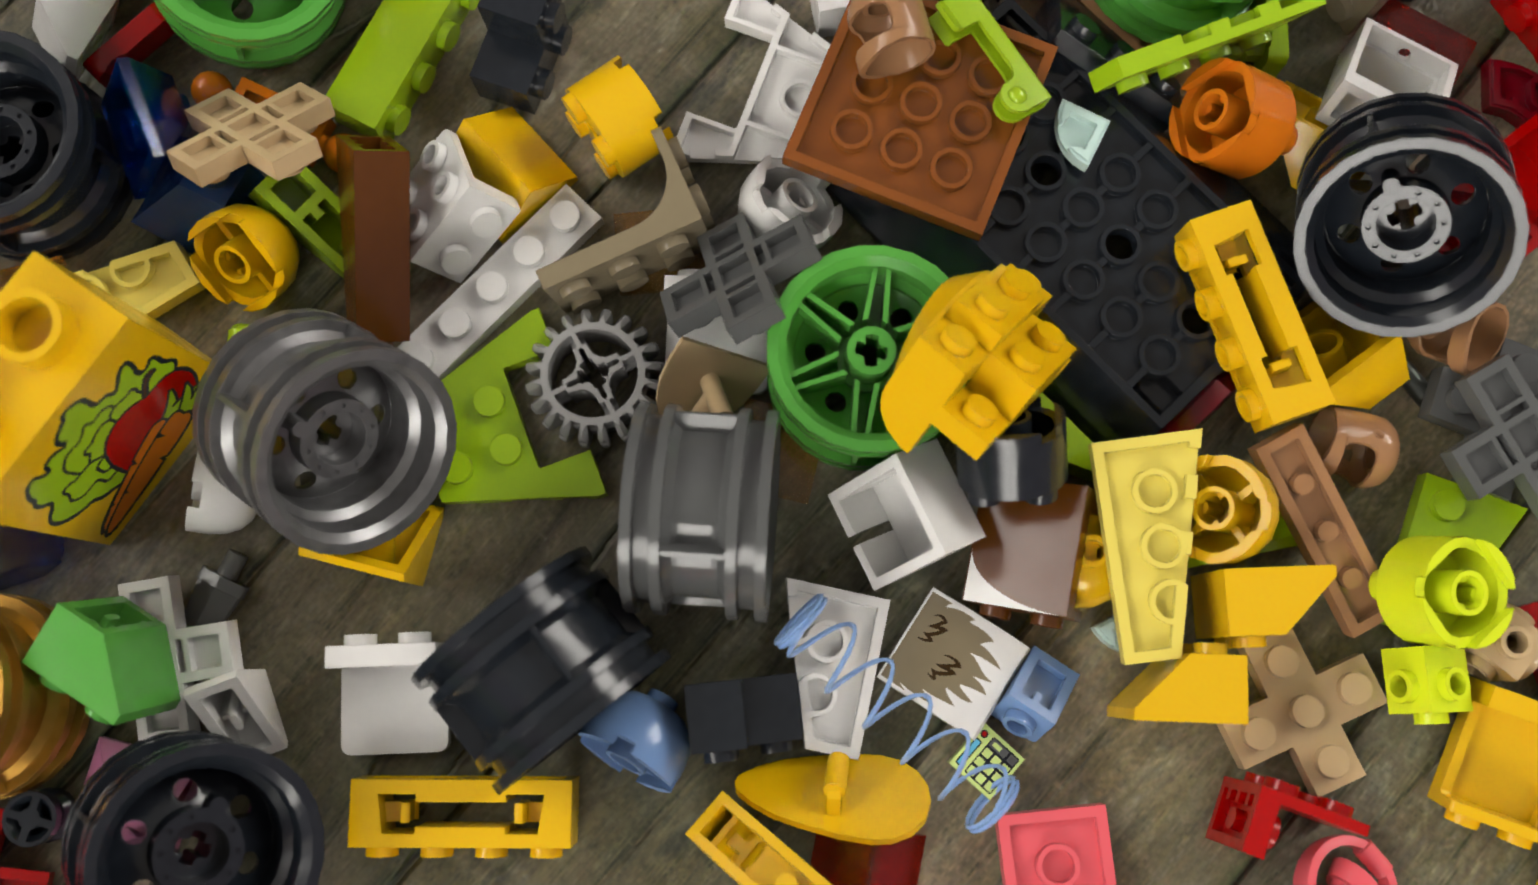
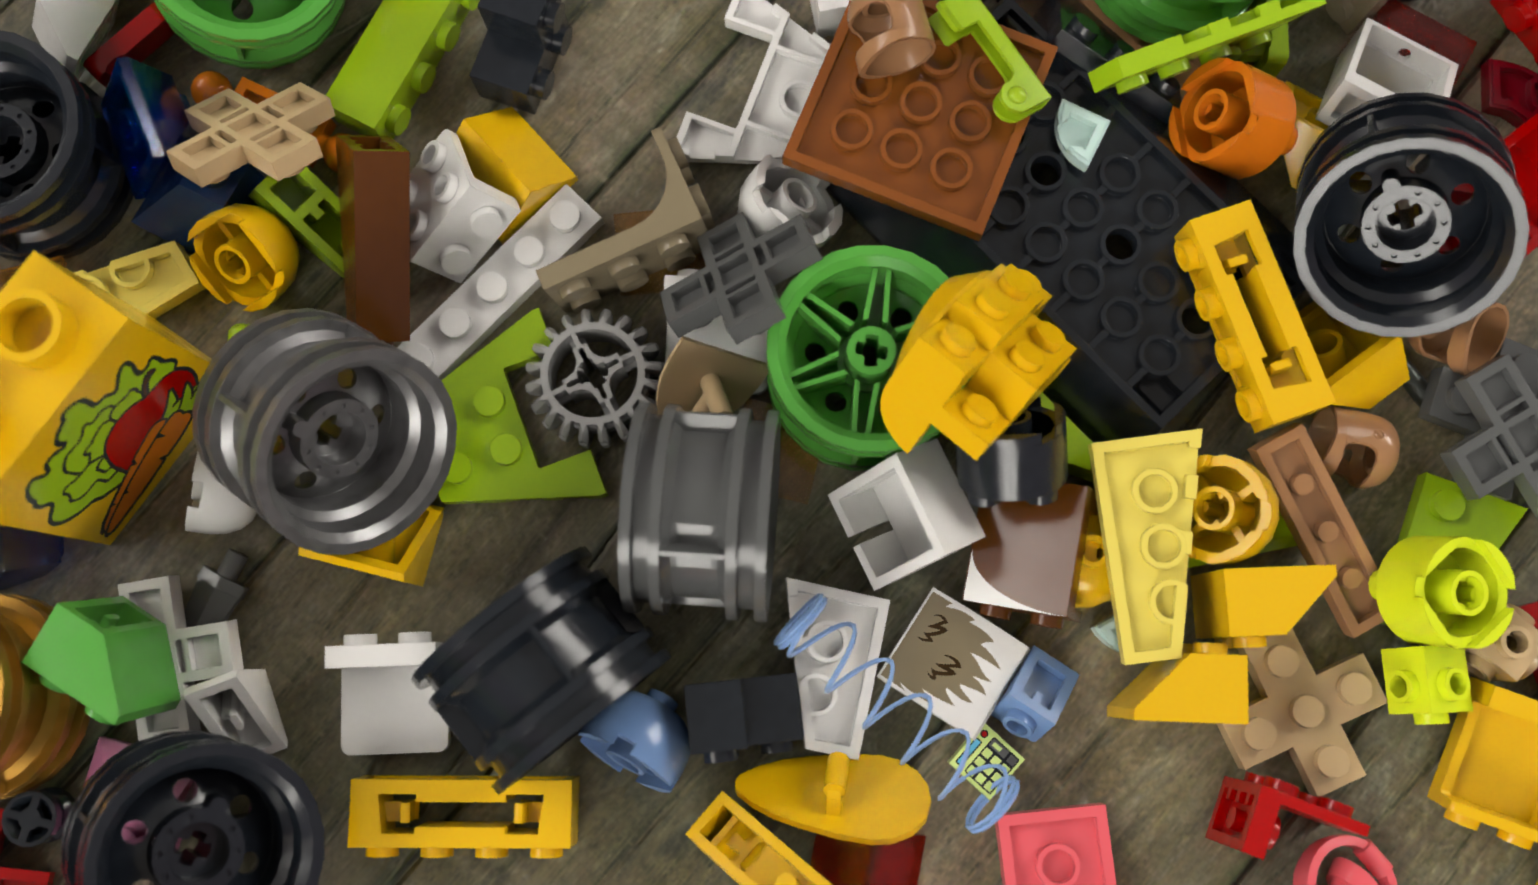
yellow brick [561,55,674,180] -> none
dark red tile [1157,371,1237,434] -> none

